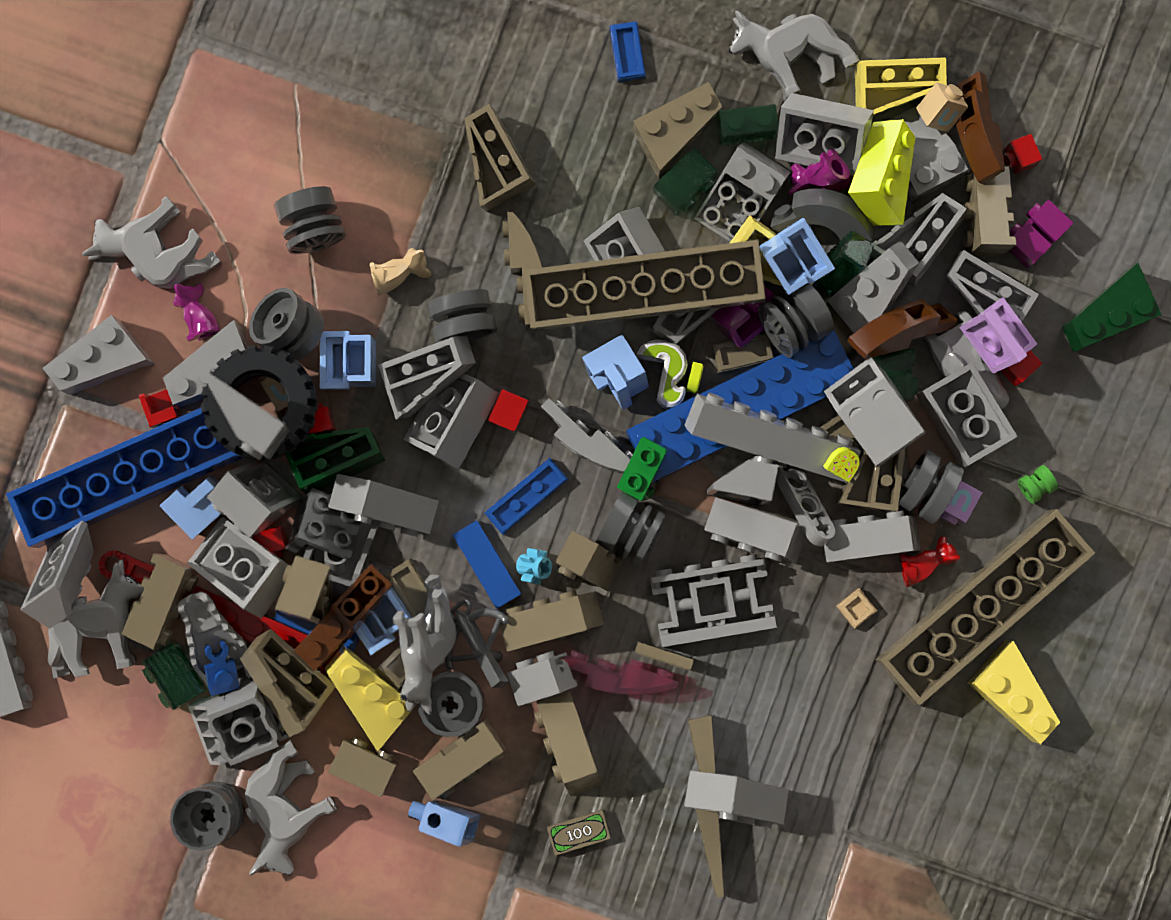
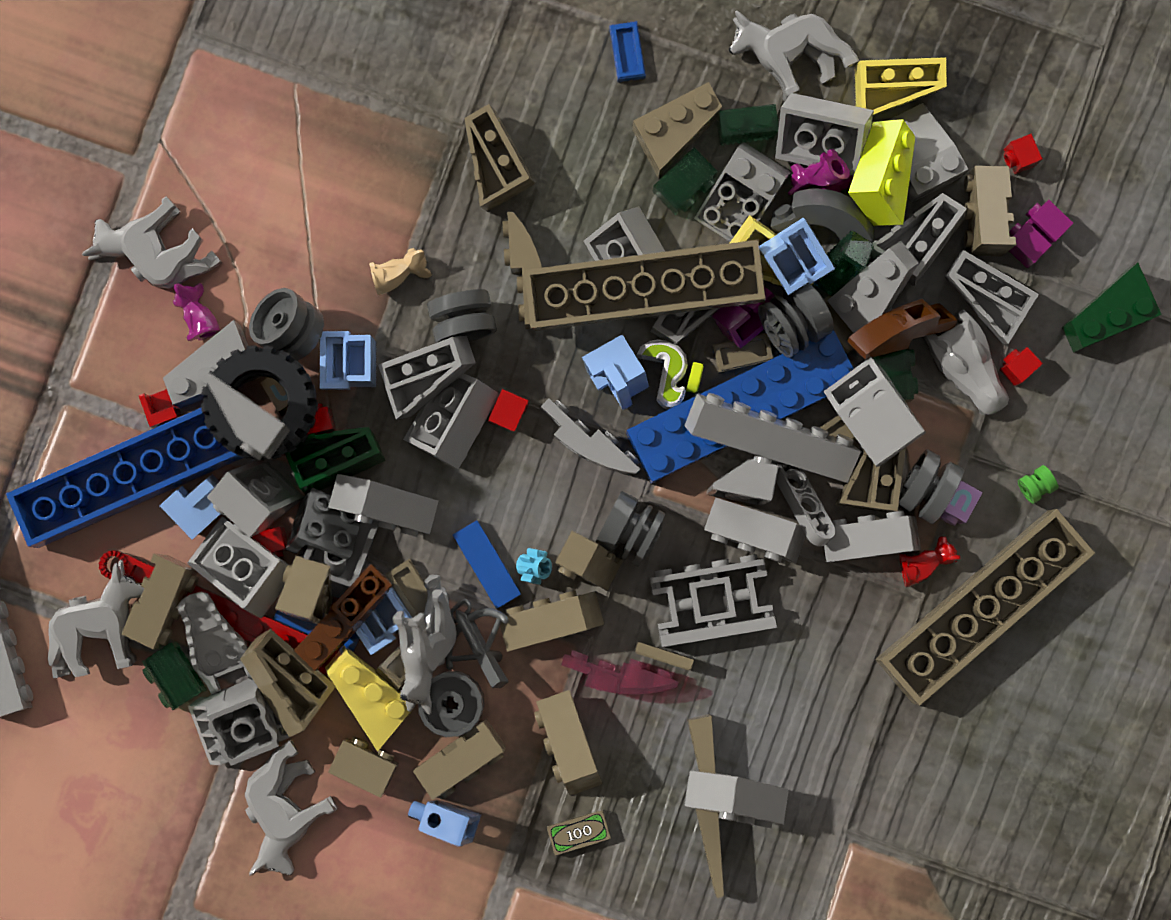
light grey slope [21,520,94,629] -> none
light grey wedge [43,315,154,395] -> none
dark grey wheel [170,781,245,851] -> none
blue plate [204,640,240,696] -> none
dark grey wheel [274,186,346,254] -> none
blue tile [484,458,568,535] -> none
light grey hinge [506,651,578,706] -> none
green bracket [616,437,668,501] -> none
neon yellow tile [823,447,859,482] -> none
tan tile [836,588,877,629] -> none
tan brick [916,82,968,132] -> none
light grey slope [916,362,1018,468] -> none
reddish brown slope [956,71,1005,184] -> none
lavender bracket [959,297,1037,374] -> none
light yellow wedge [967,640,1060,744] -> none

